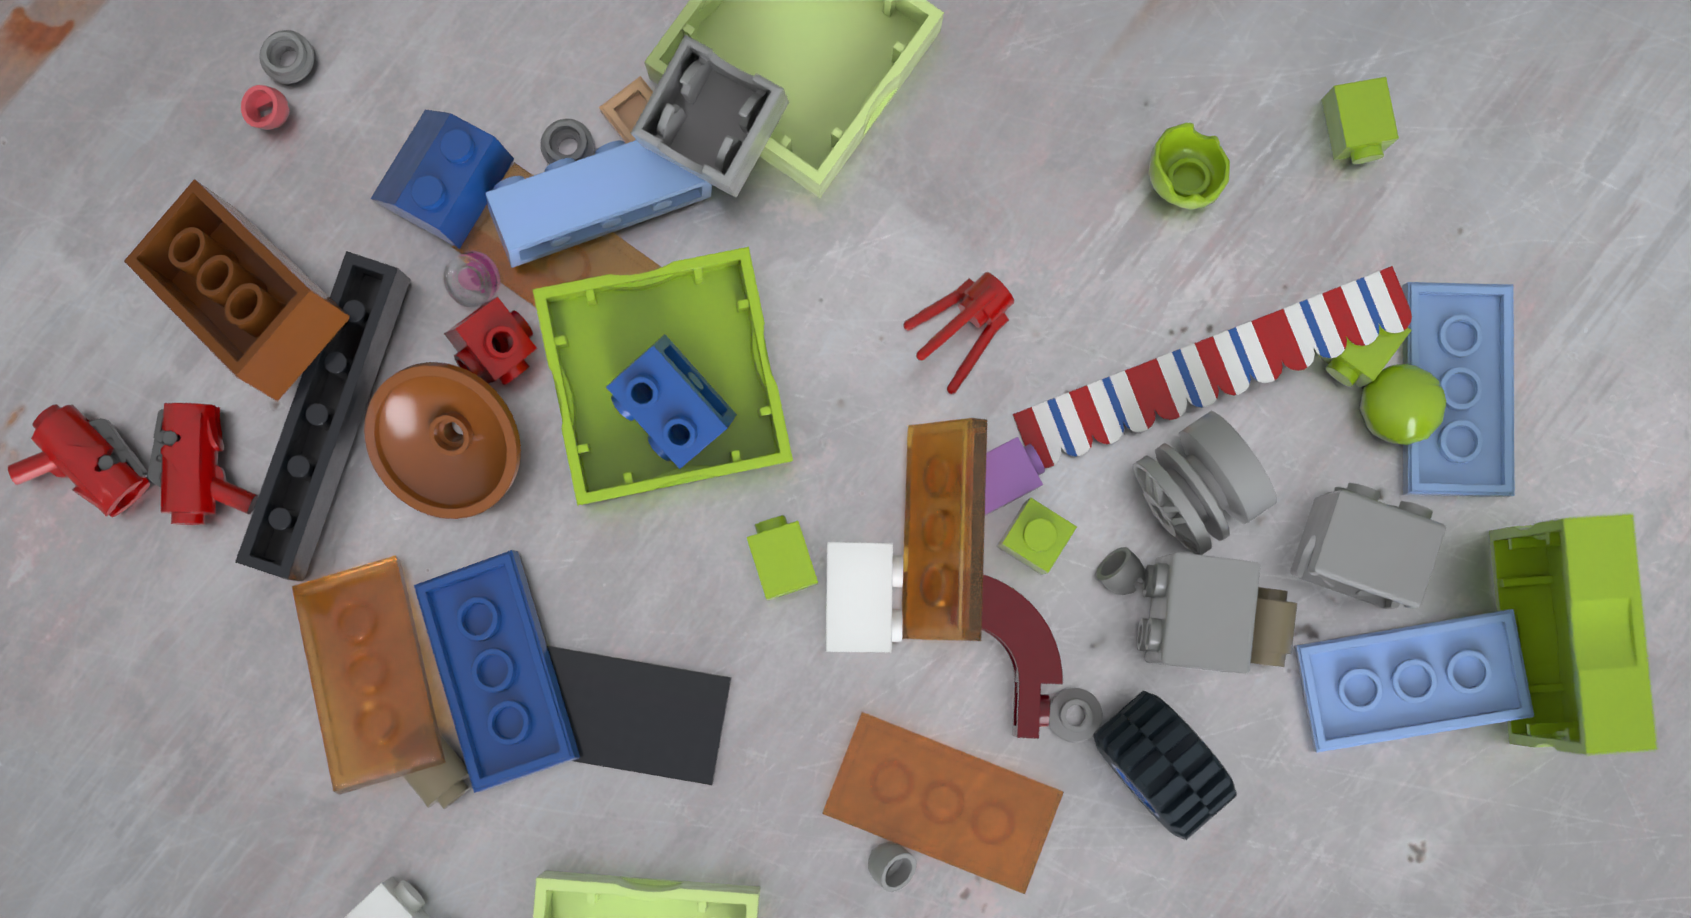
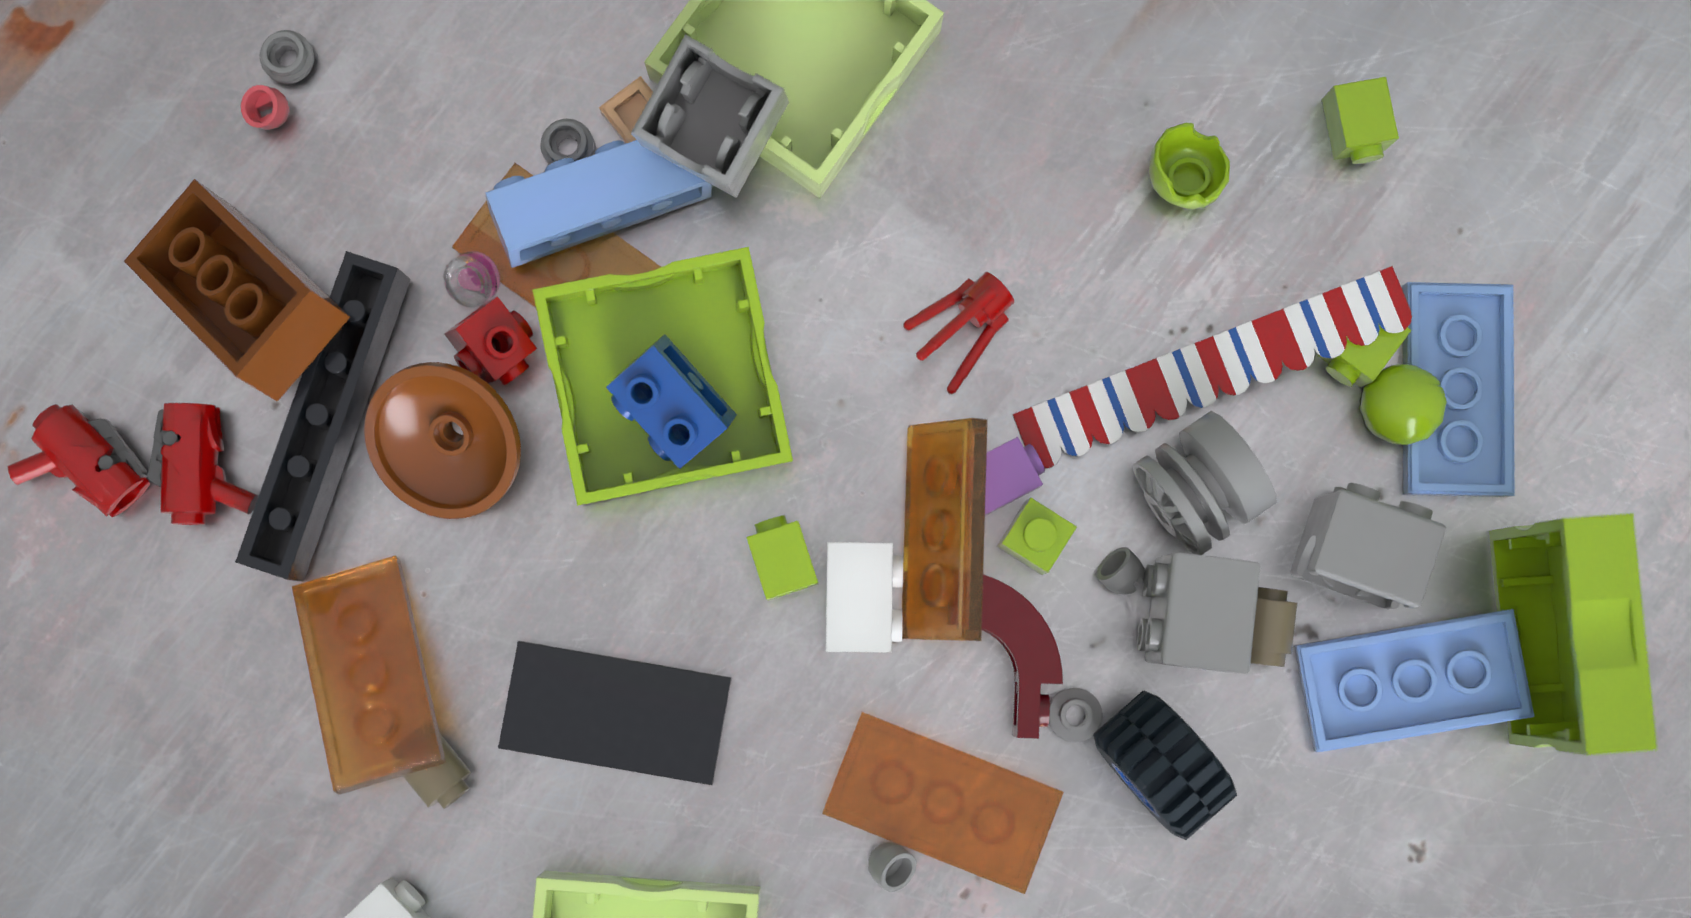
blue slope [370,109,514,249] -> none
blue tile [414,550,580,793] -> none

